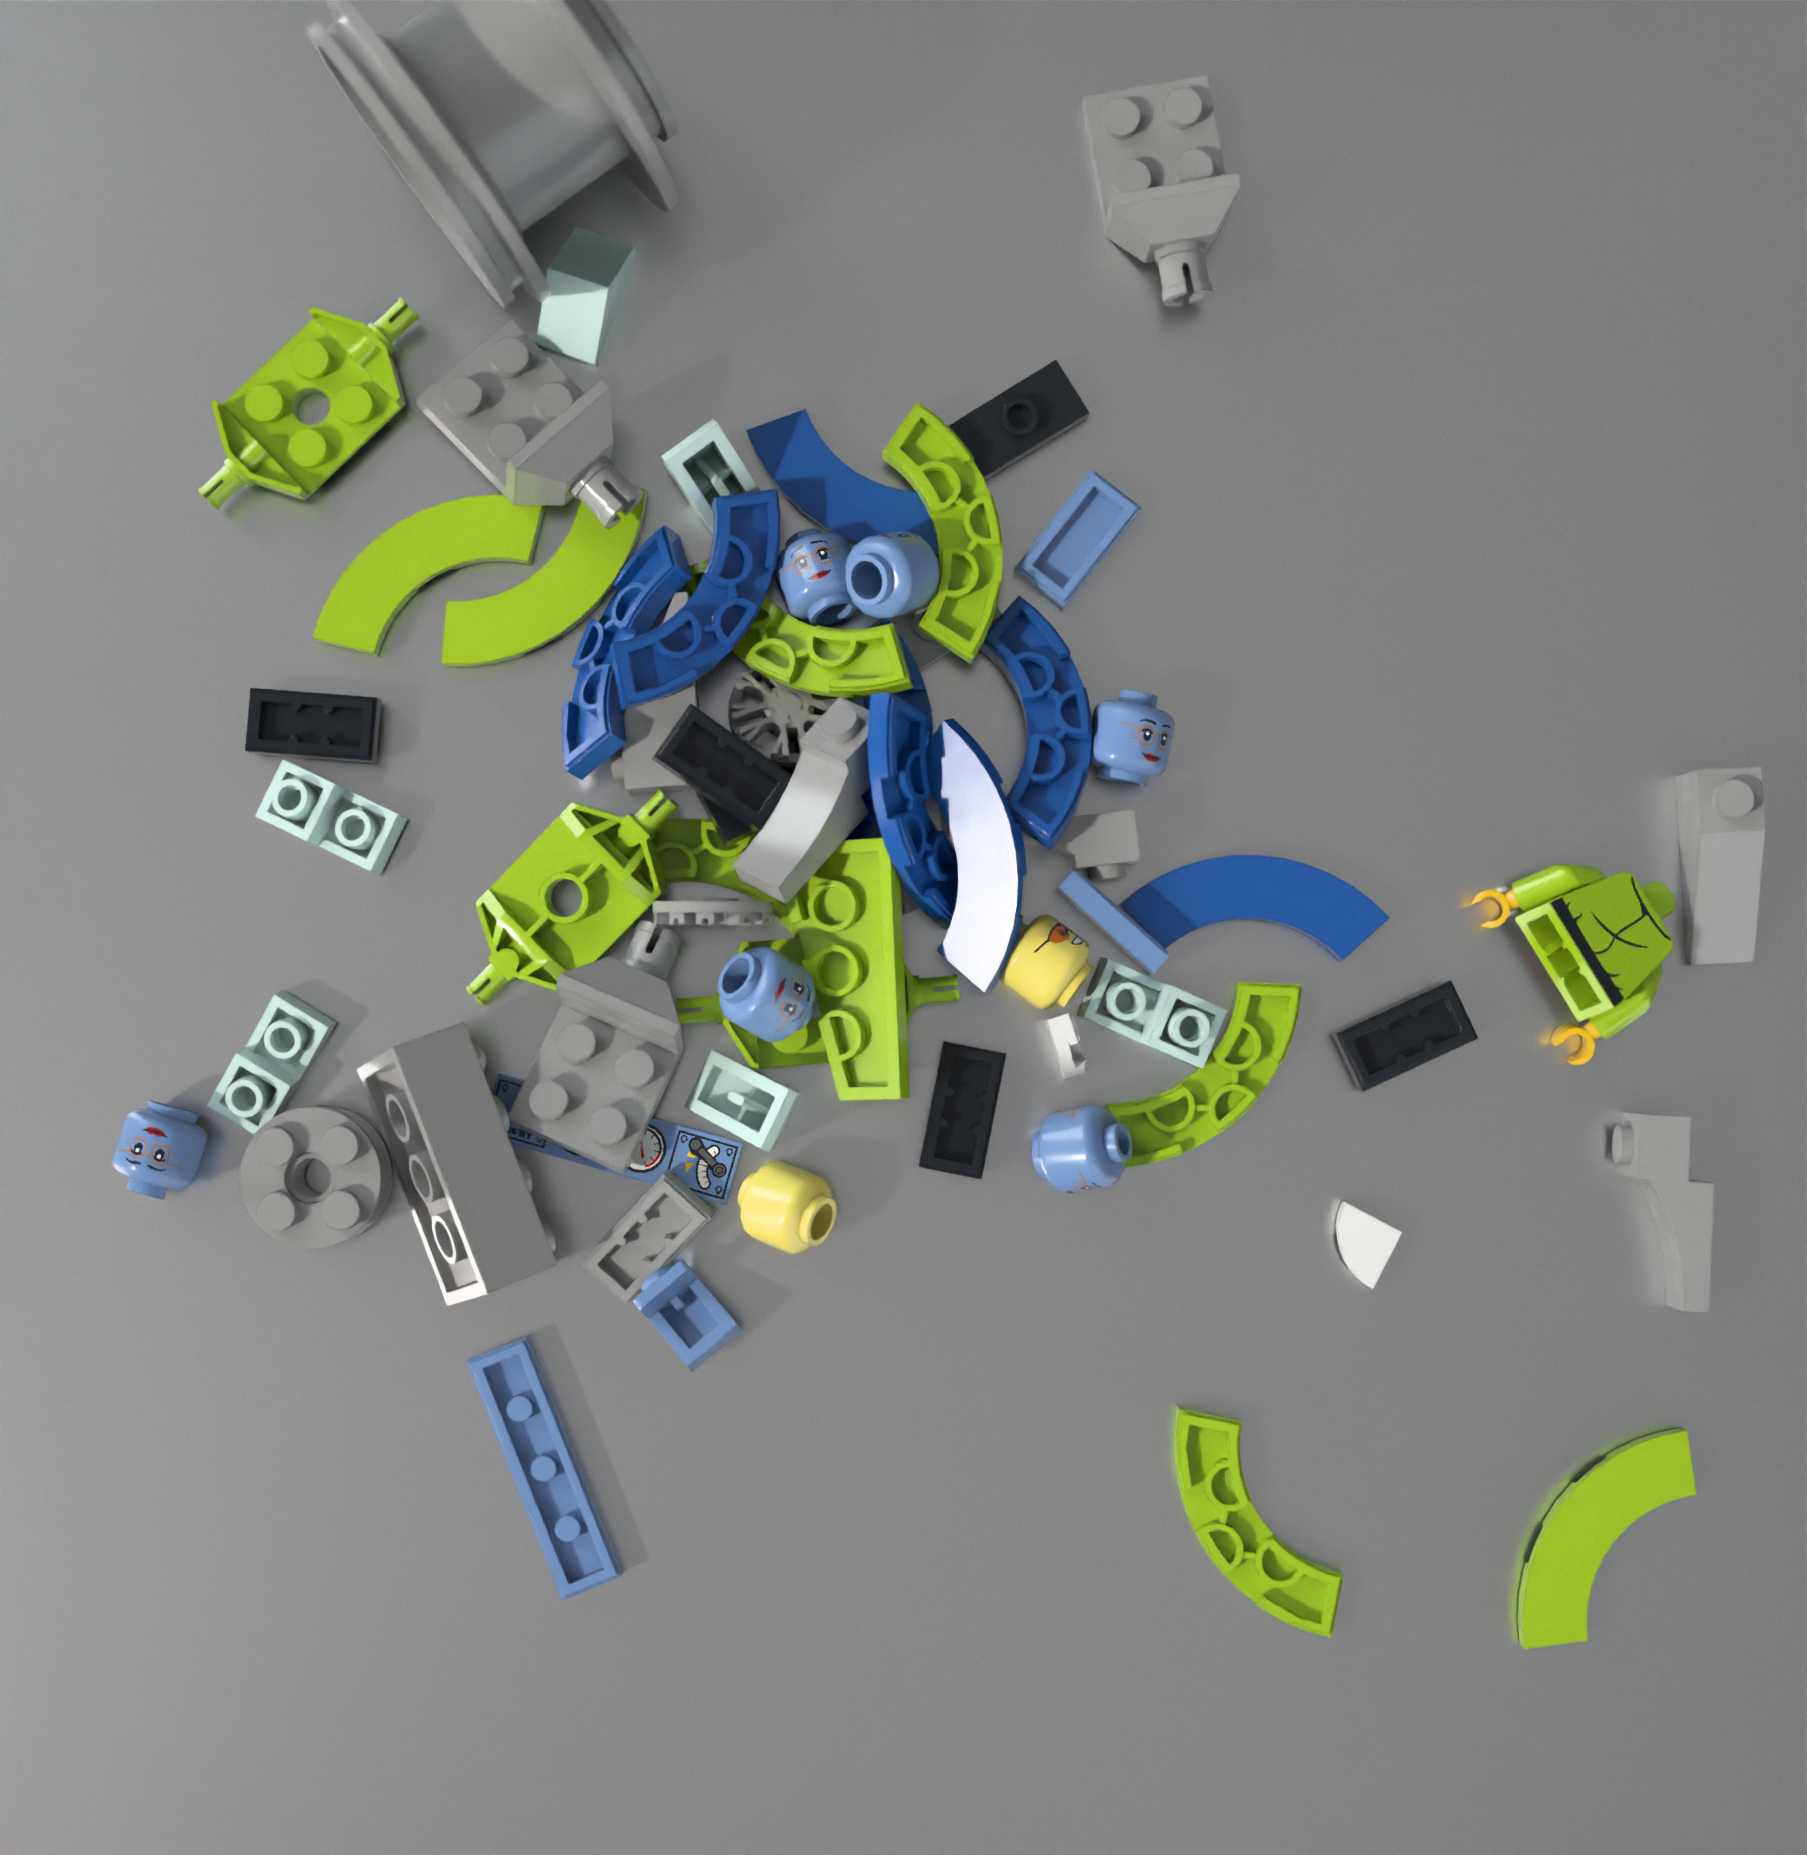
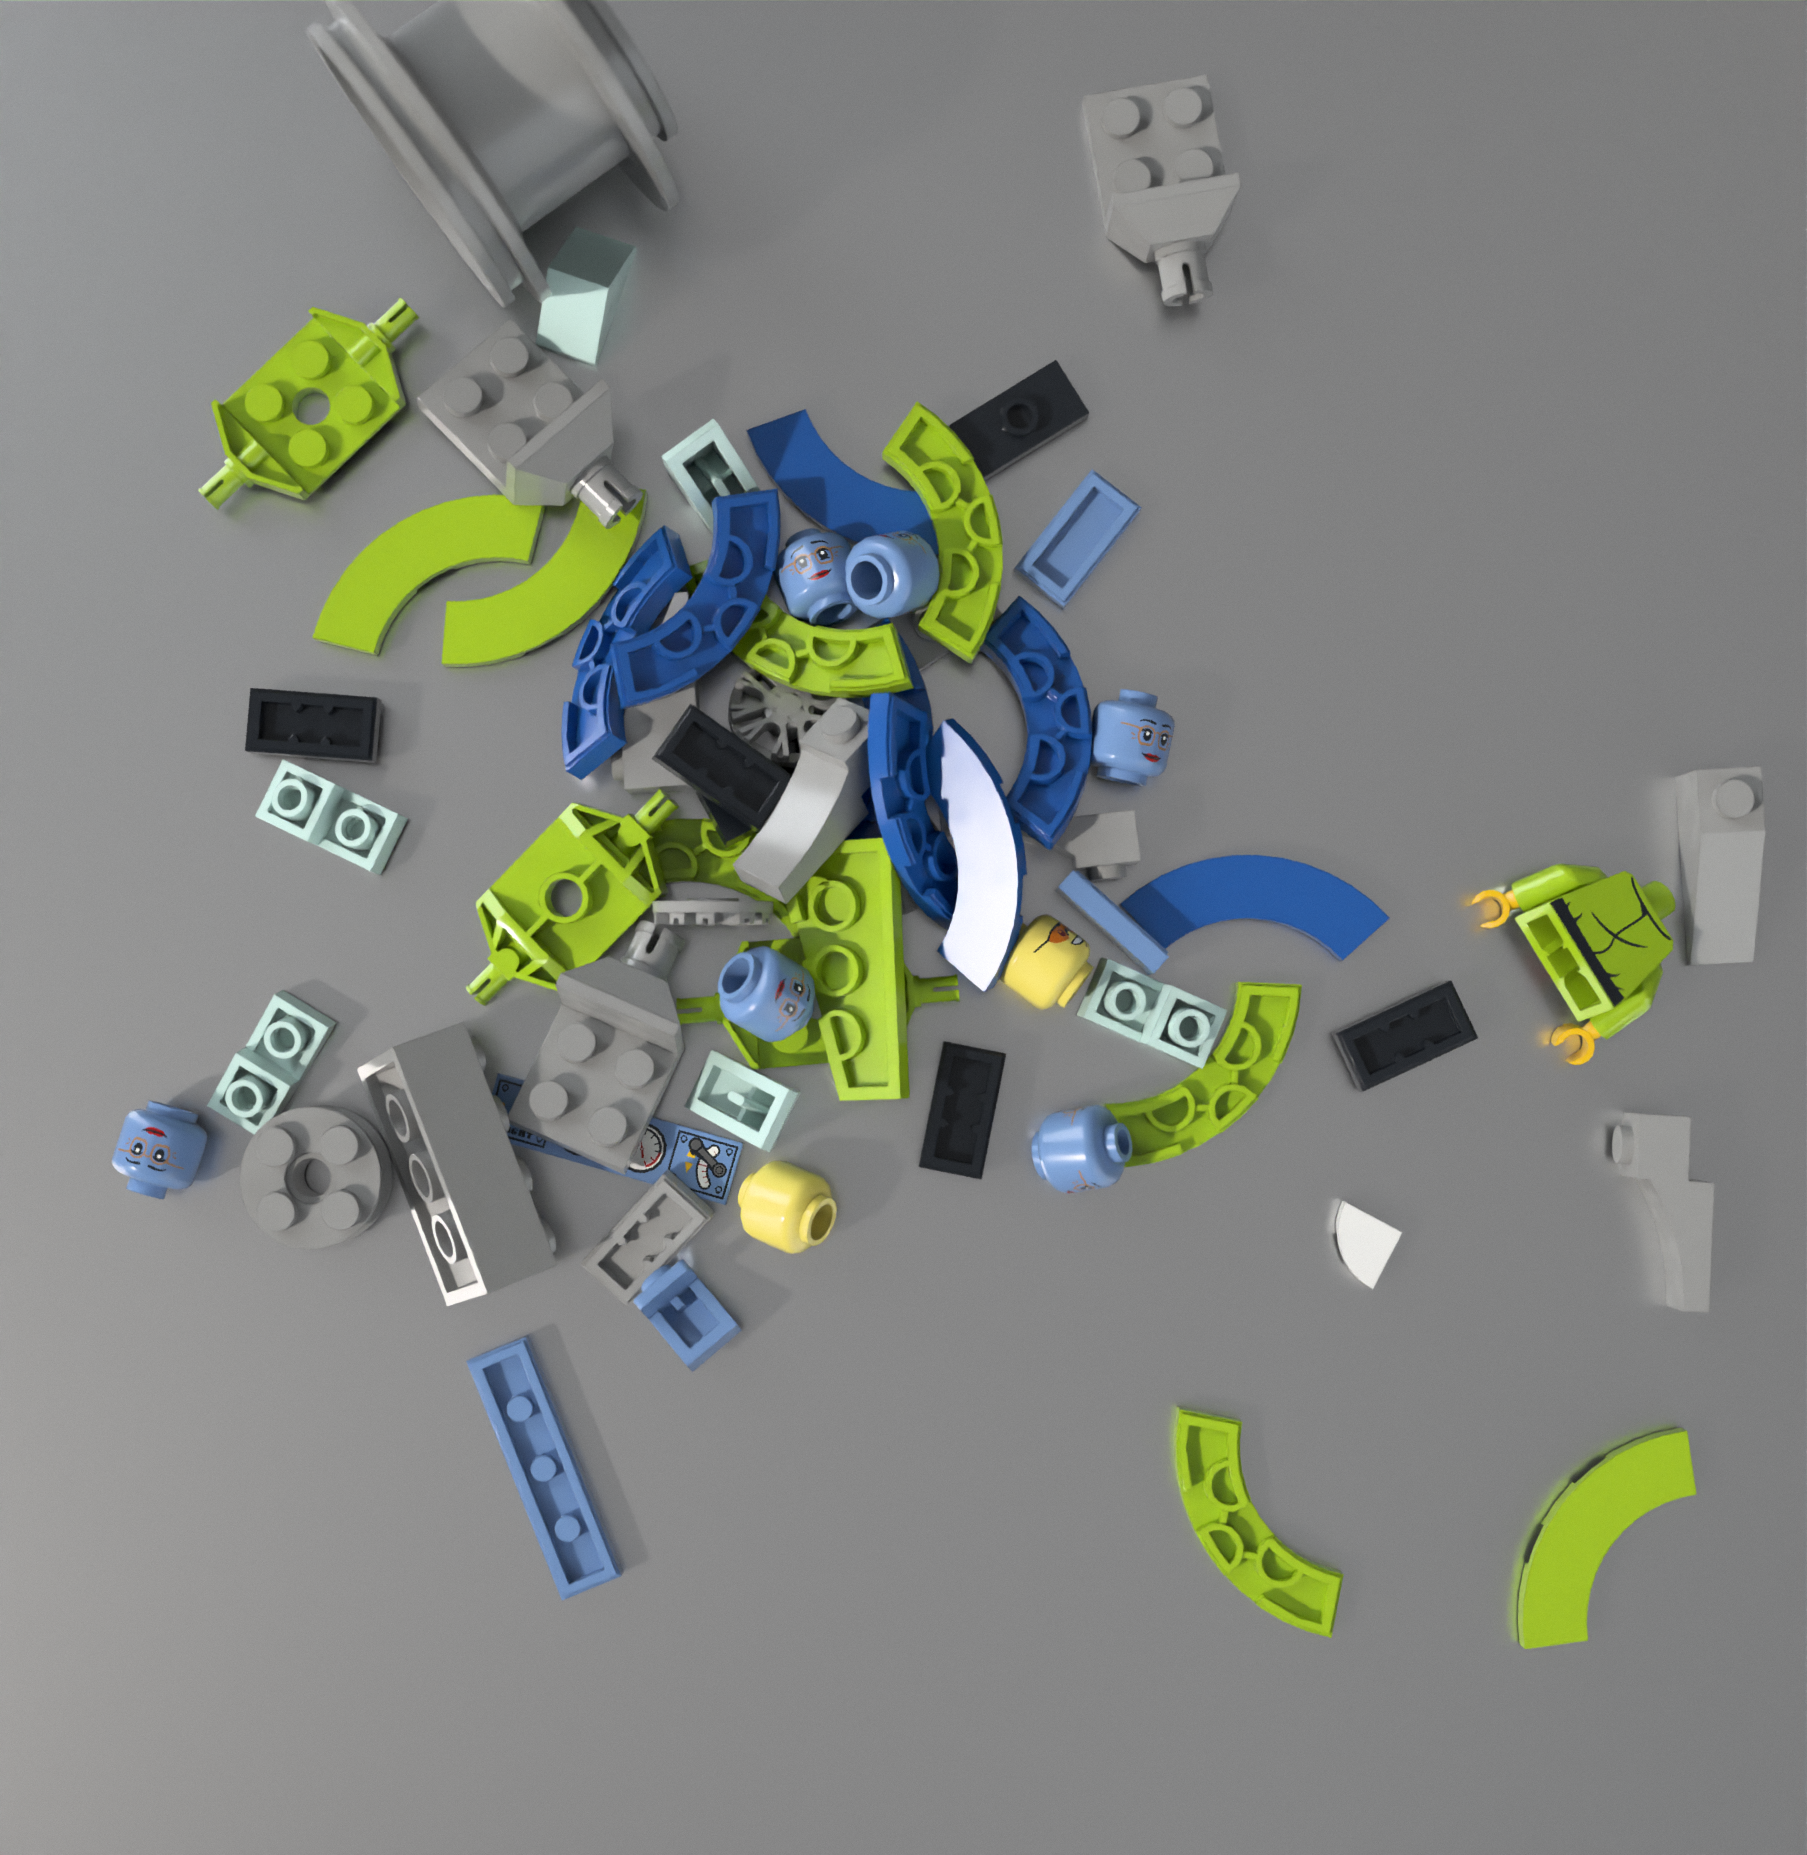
white tile [1044,1013,1087,1080] -> none

